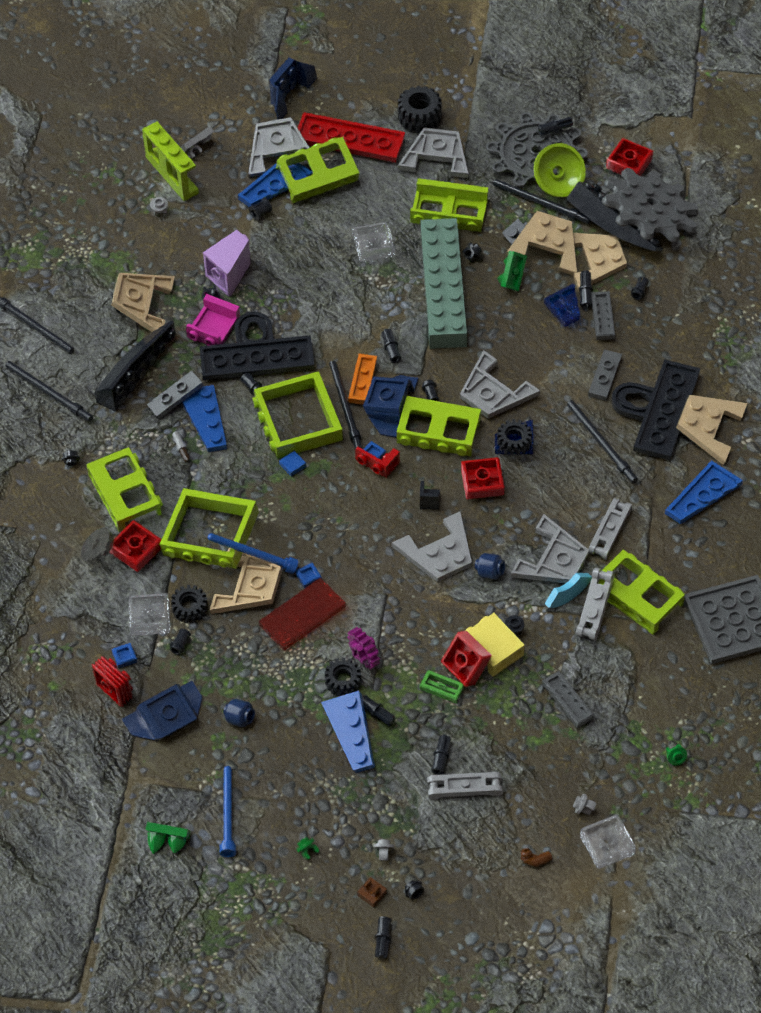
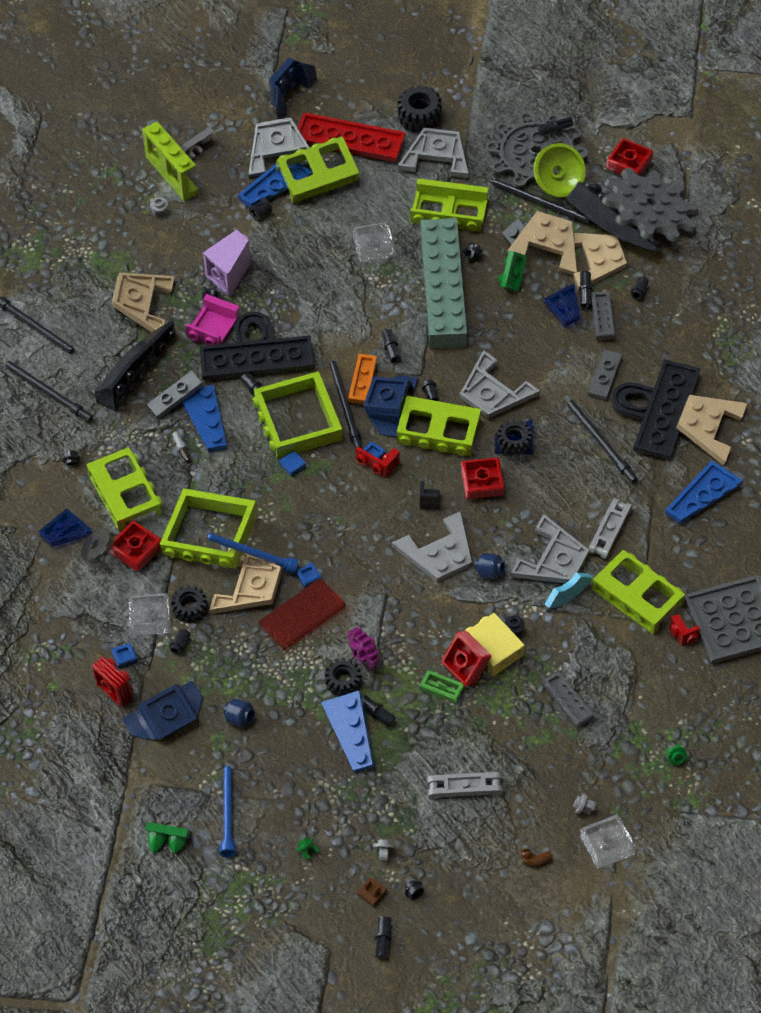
black axle [431,734,451,775] -> none
light grey plate [576,568,615,640] -> none
none -> clear blue wing [38,508,93,547]
none -> red bracket [669,614,701,646]

